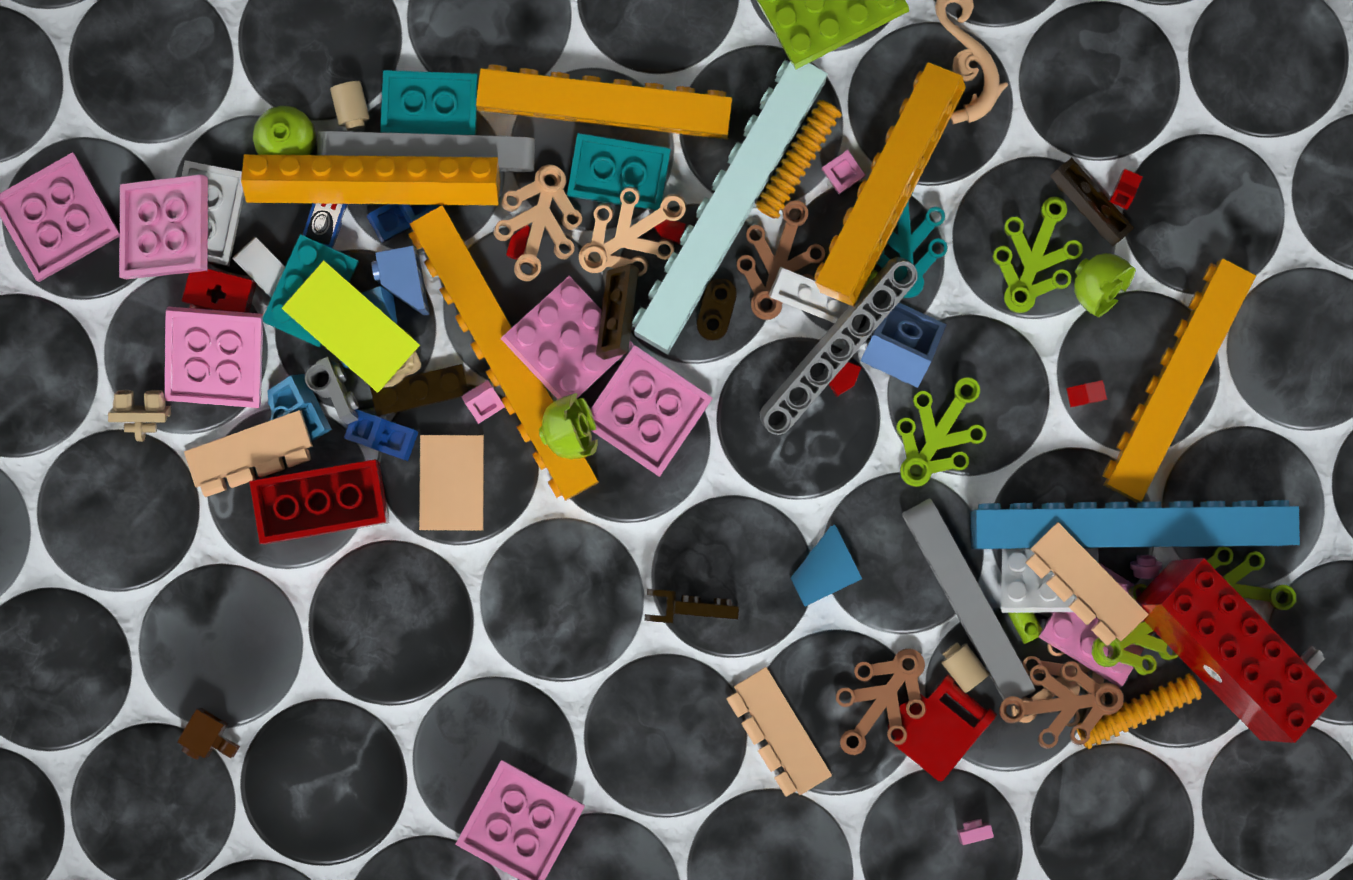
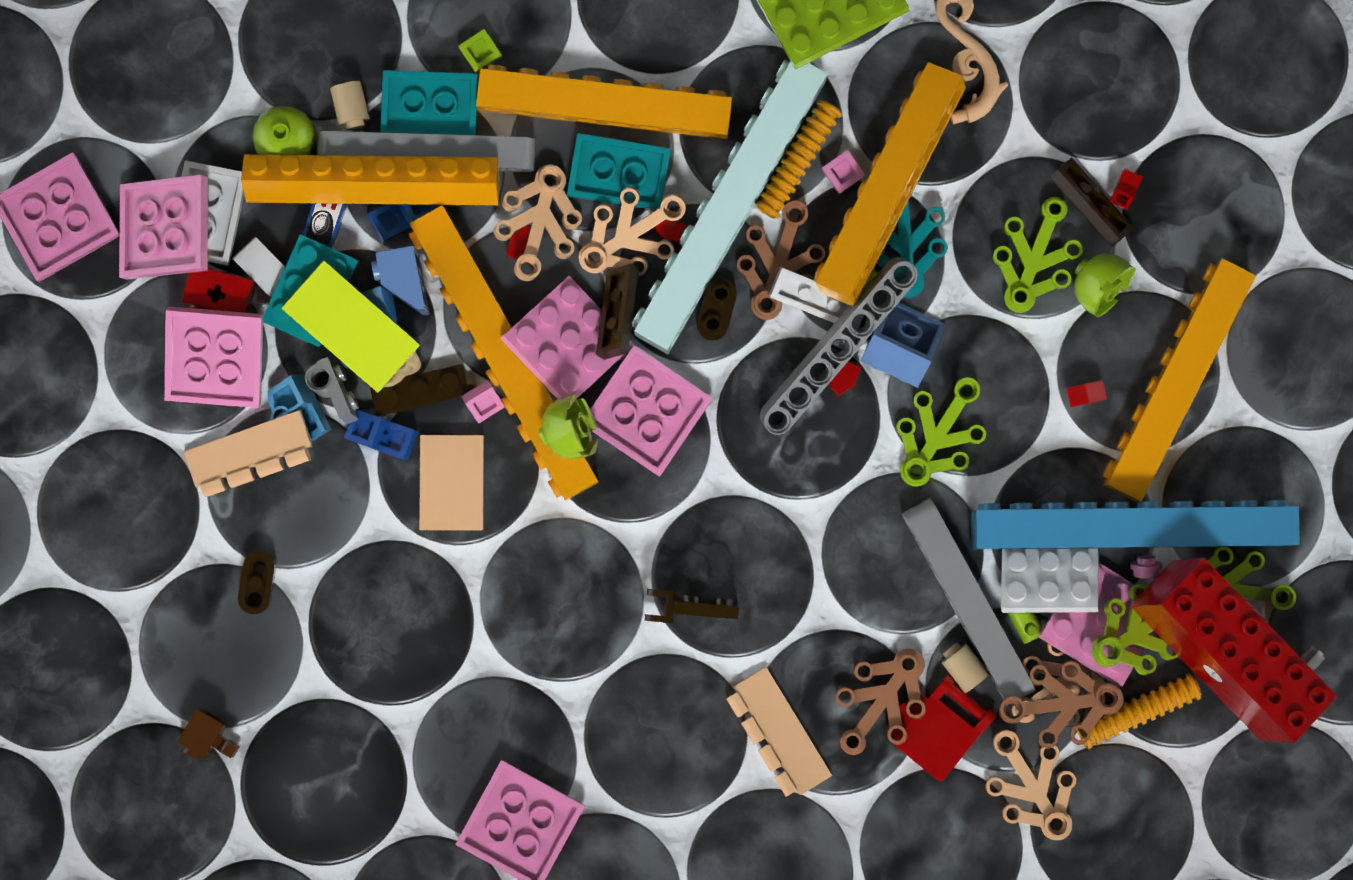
tan hips [108,390,171,442] -> none
red brick [249,459,390,545] -> none
dark azure slope [790,525,862,607] -> none
bright pink plate [957,819,994,845] -> none
light nougat windscreen [1025,522,1149,646] -> none
none -> dark brown plate [238,551,276,614]
none -> lime plate [458,29,502,74]
none -> light nougat plant [985,730,1076,840]

